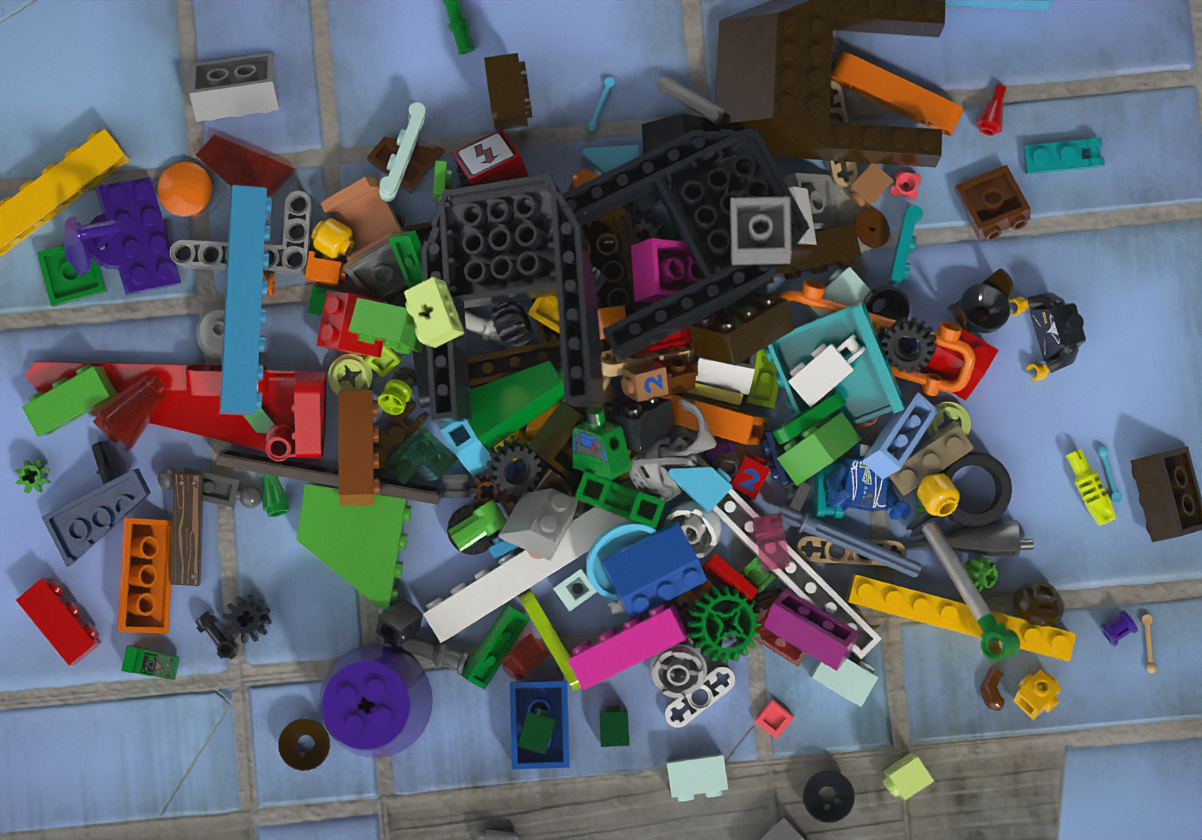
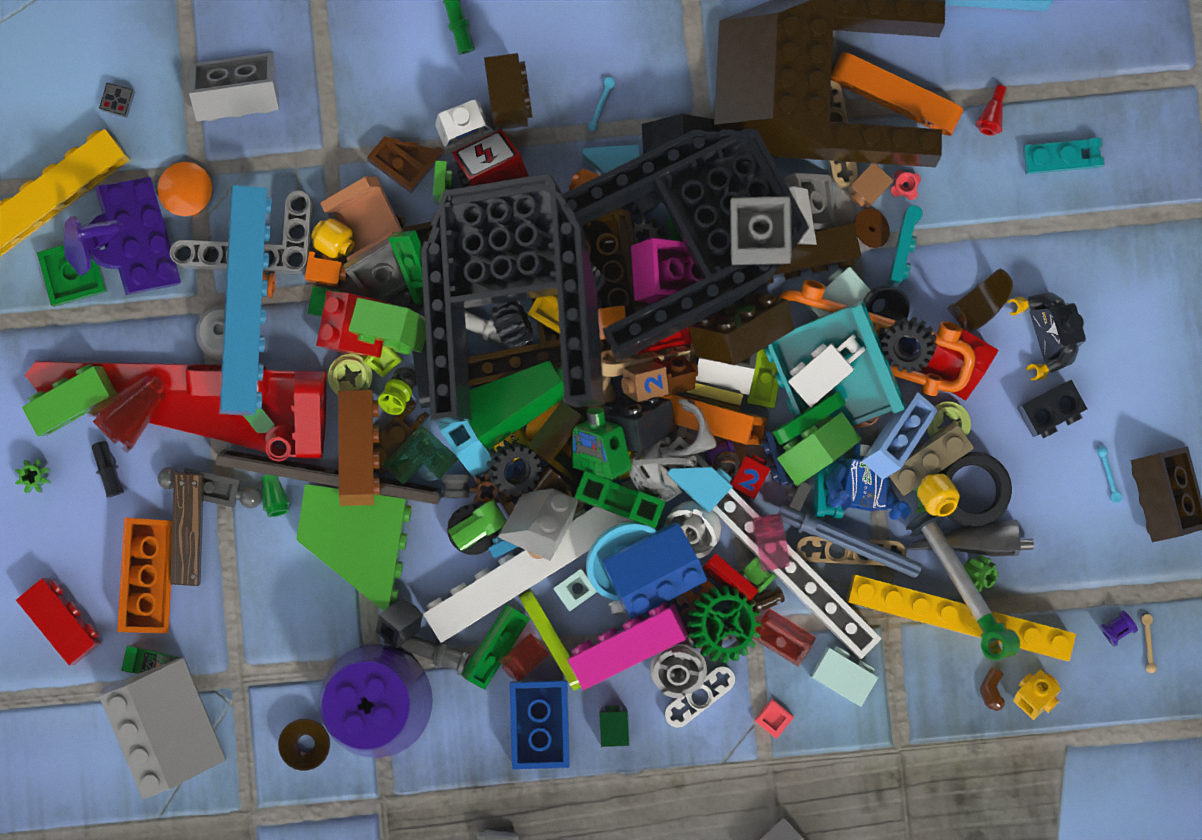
dark blue wing [42,468,151,567] -> none
black bar [195,611,239,660] -> none
clear red wing [196,135,296,197] -> none
black gear [223,595,272,643] -> none
light aqua plate [379,102,425,202] -> none
yellowish green brick [404,277,464,348] -> none
dark green brick [518,708,556,754] -> none
light grey axle [657,76,725,123] -> none
light aqua brick [666,753,728,802] -> none
magenta brick [764,589,859,671] -> none
black piece [802,770,855,823] -> none
yellowish green brick [882,753,934,800] -> none
reddish brown plate [955,165,1031,241] -> none
black piece [959,284,1010,333] -> none
dark brown piece [1012,582,1065,627] -> none
neon yellow hinge [1065,448,1116,526] -> none
none -> tile [99,82,135,118]
none -> light grey slope [99,657,226,799]
none -> white torso [435,99,494,151]
none -> black brick [1017,379,1087,439]

